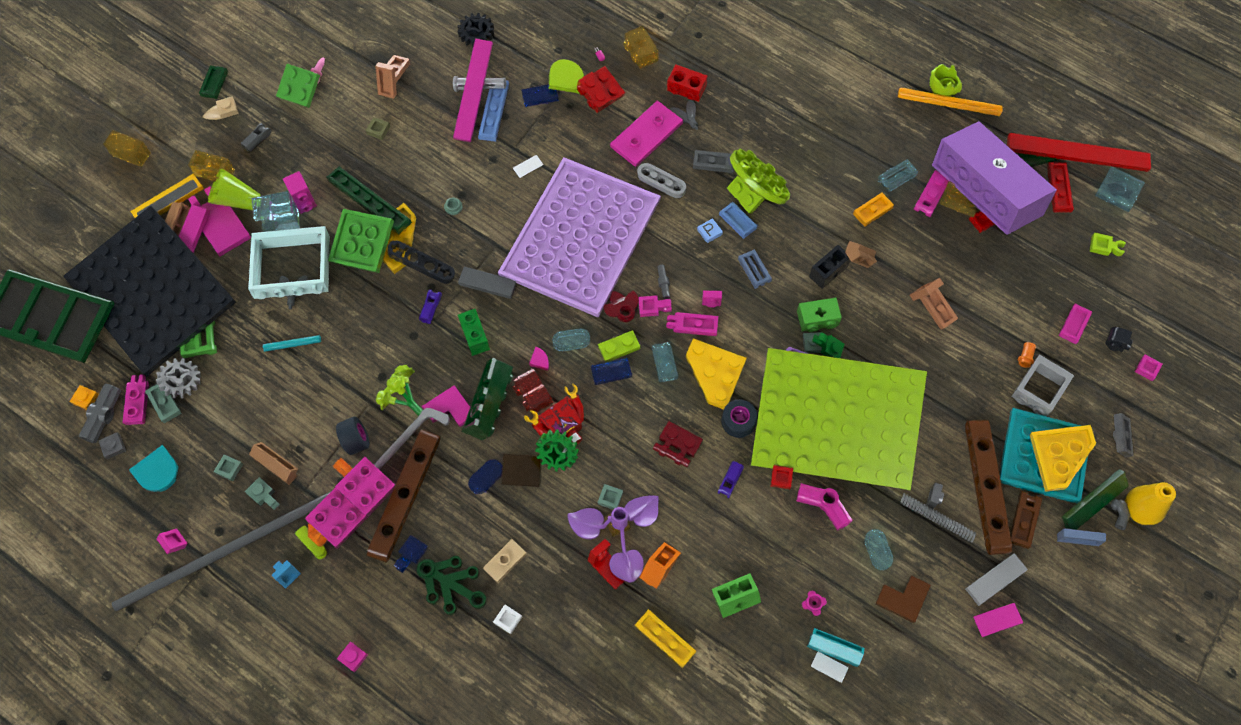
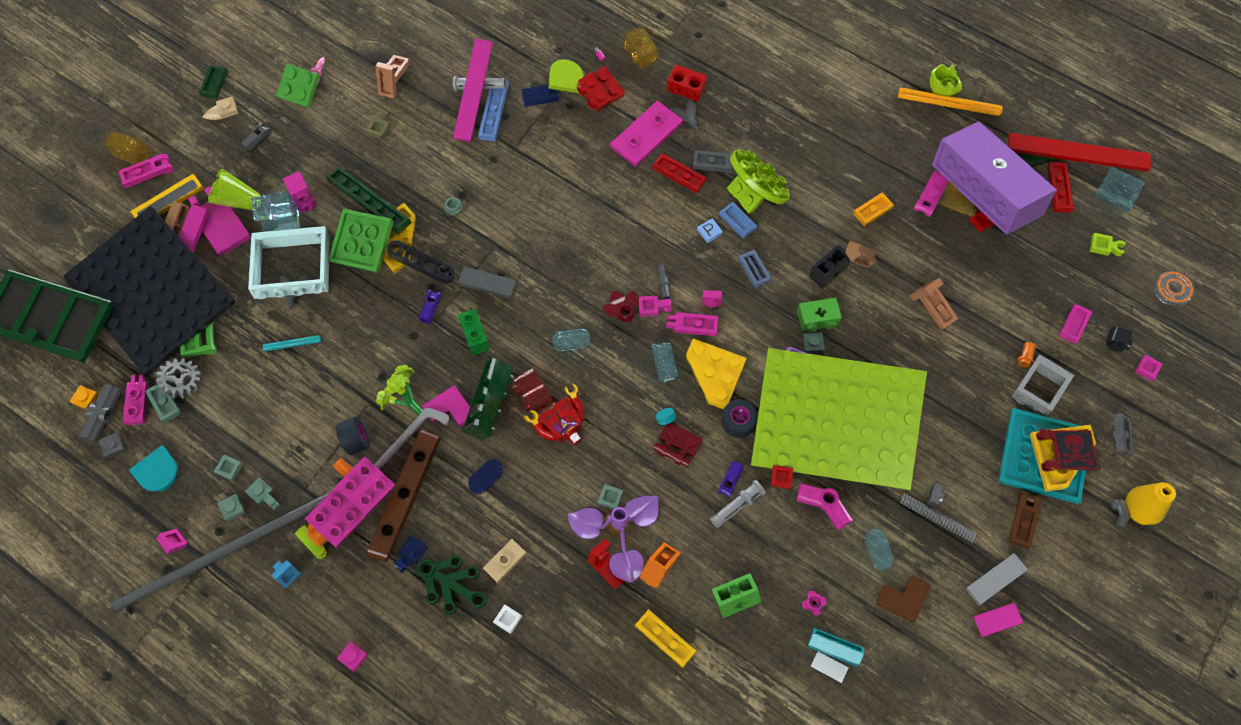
clear yellow brick [188,150,235,181] -> none
medium nougat piece [249,442,298,485] -> none
black gear [457,13,494,47] -> none
lavender plate [498,157,661,317] -> none
dark brown window [501,453,540,487] -> none
white sticker [513,155,543,178] -> none
dark pink tile [530,347,549,371] -> none
green gear [535,429,579,472] -> none
clear blue tile [591,358,632,385] -> none
lime plate [598,330,640,363] -> none
light grey plate [637,163,686,198] -> none
green plate [812,333,845,358] -> none
clear light blue tile [878,159,918,192] -> none
reddish brown beam [965,420,1012,555] -> none
sand blue tile [1057,529,1106,546] -> none
dark green tile [1062,469,1129,530] -> none
none -> dark pink plate [118,154,173,188]
none -> sand green plate [217,494,246,522]
none -> red tile [652,153,707,194]
none -> teal tile [655,408,676,425]
none -> light grey pin [710,480,766,529]
none -> flag [1036,429,1098,472]
none -> clear tile [1154,270,1195,306]

